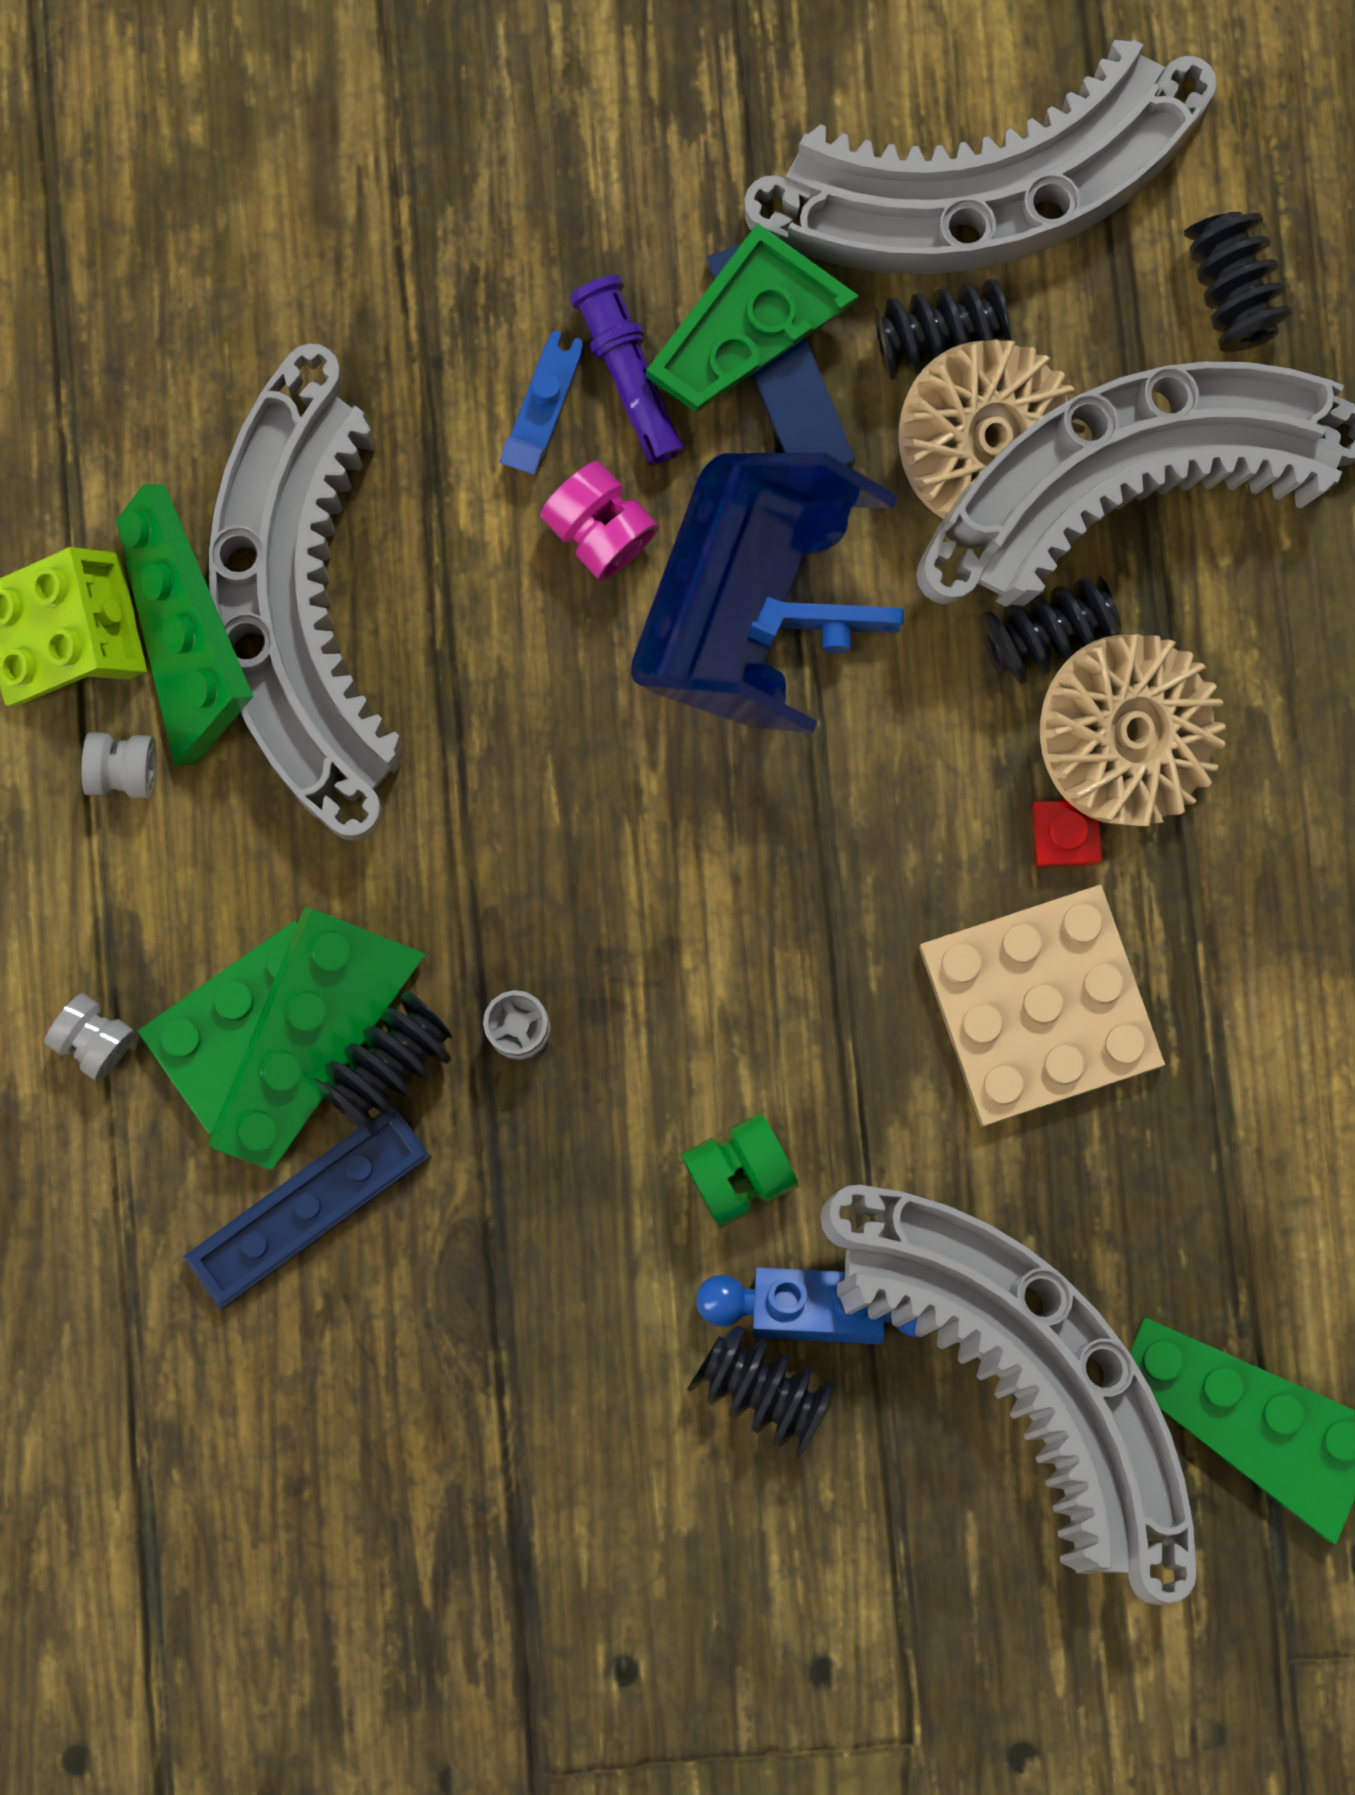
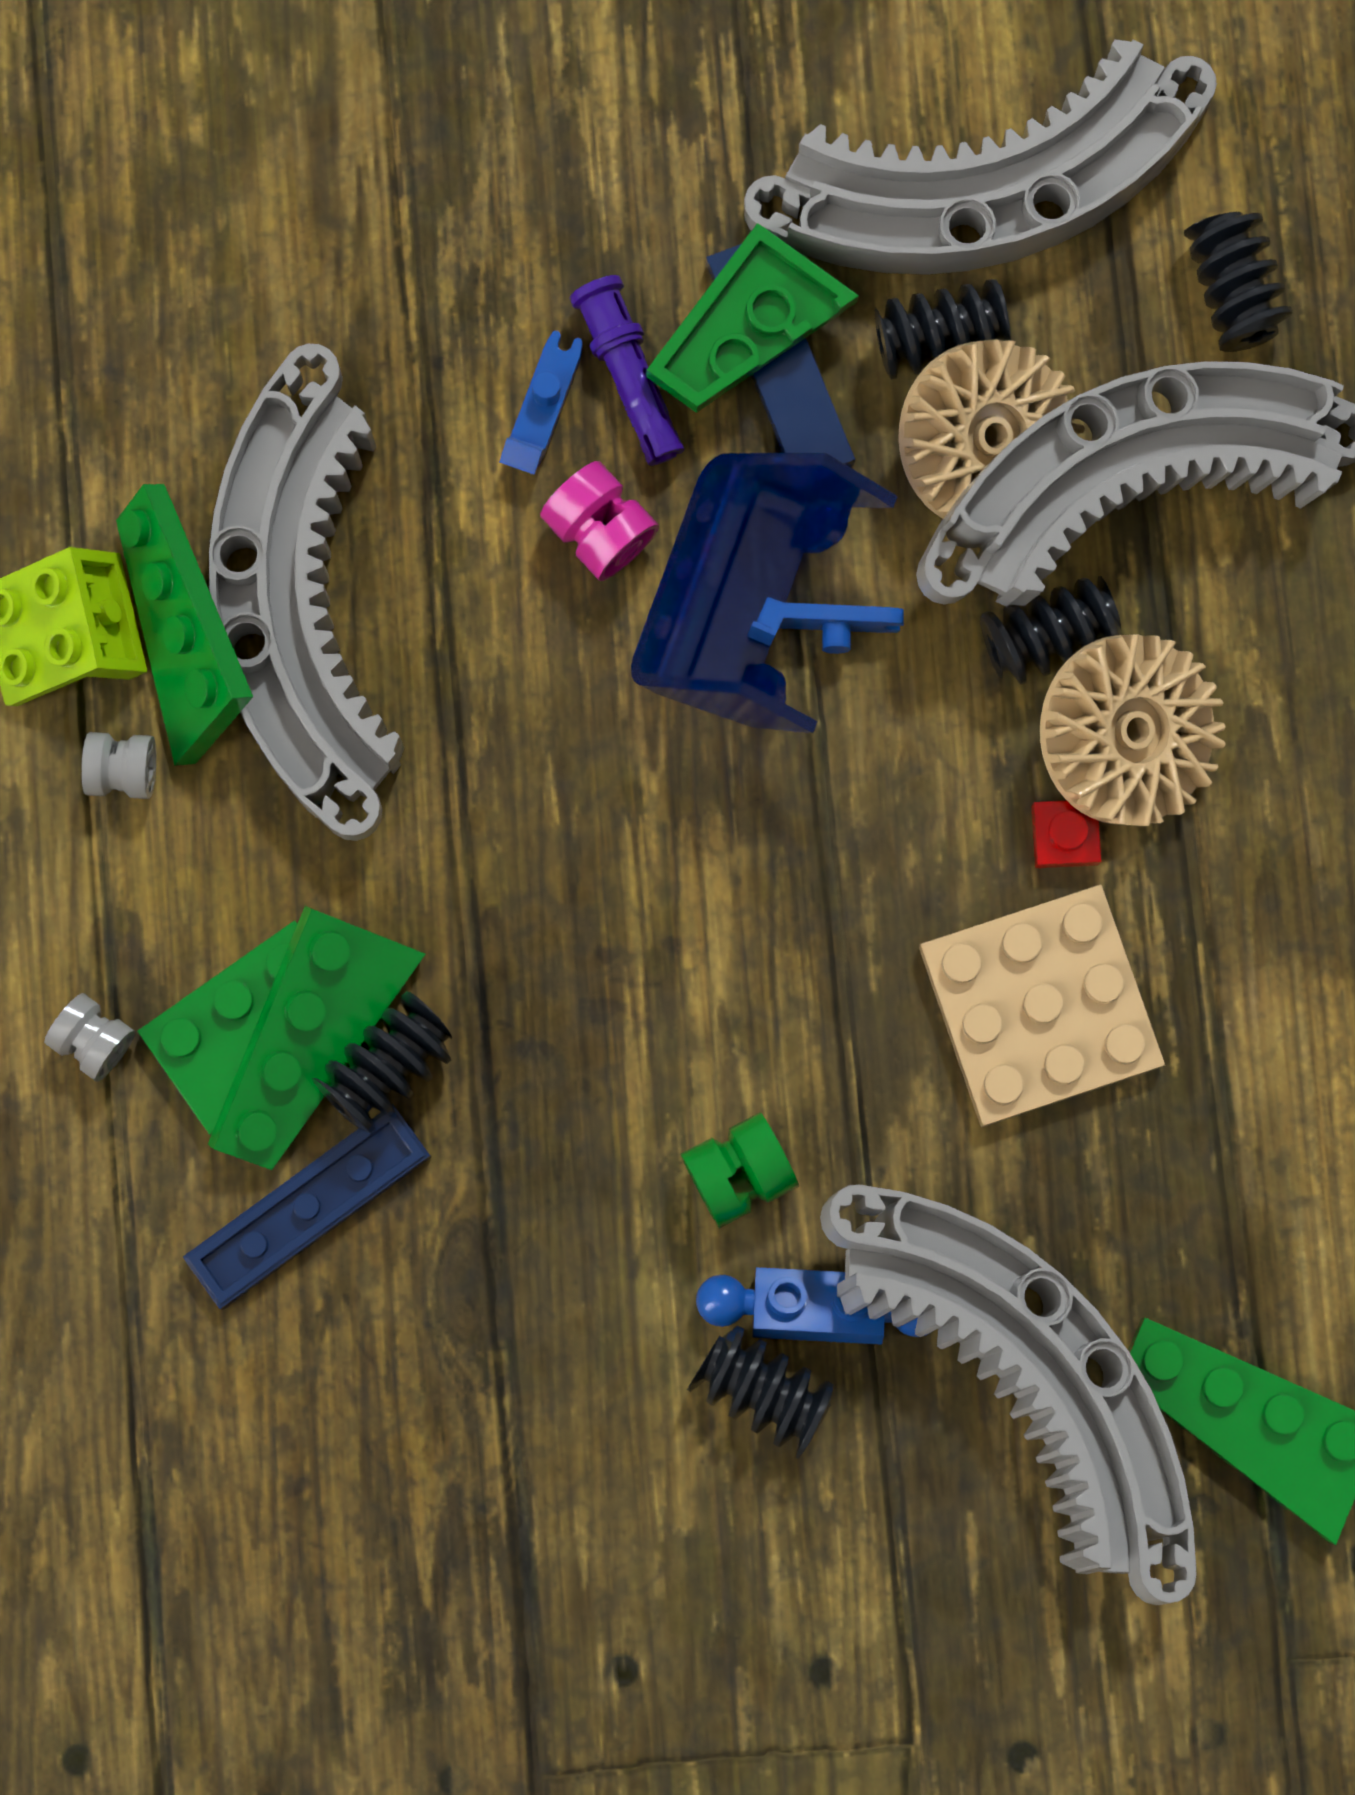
light grey wheel [483,990,551,1061] -> none

